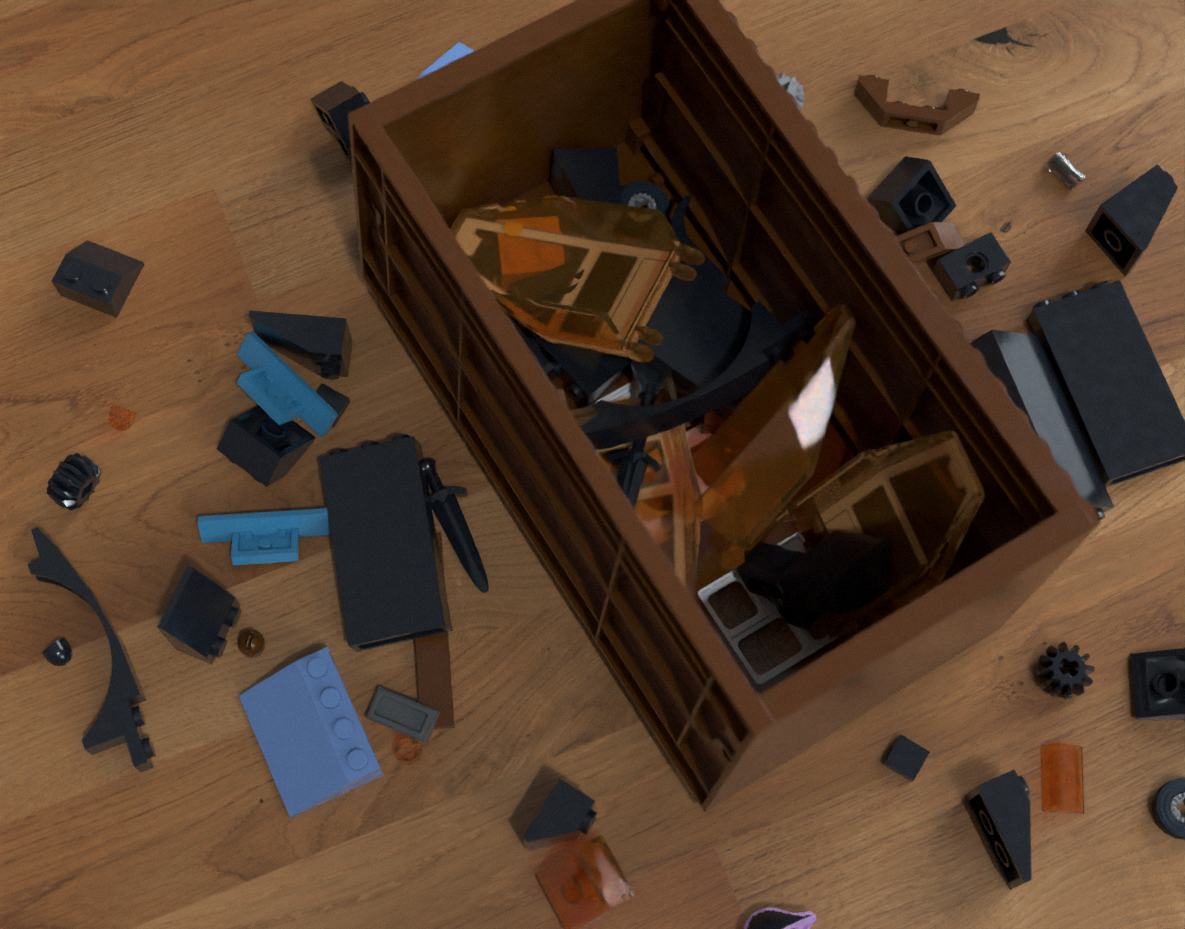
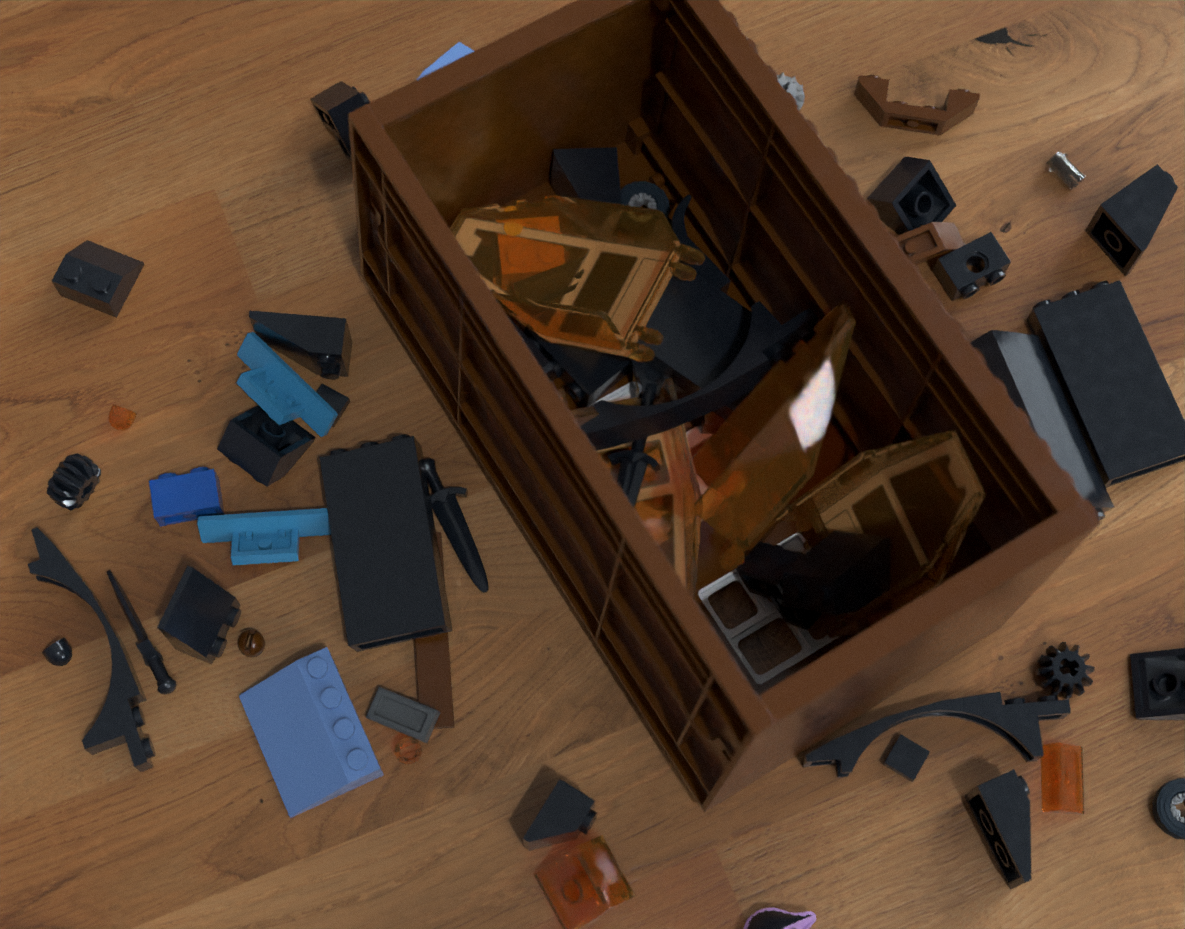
none -> black sword [106,570,177,695]
none -> blue brick [149,467,225,527]
none -> black slope [802,692,1071,778]

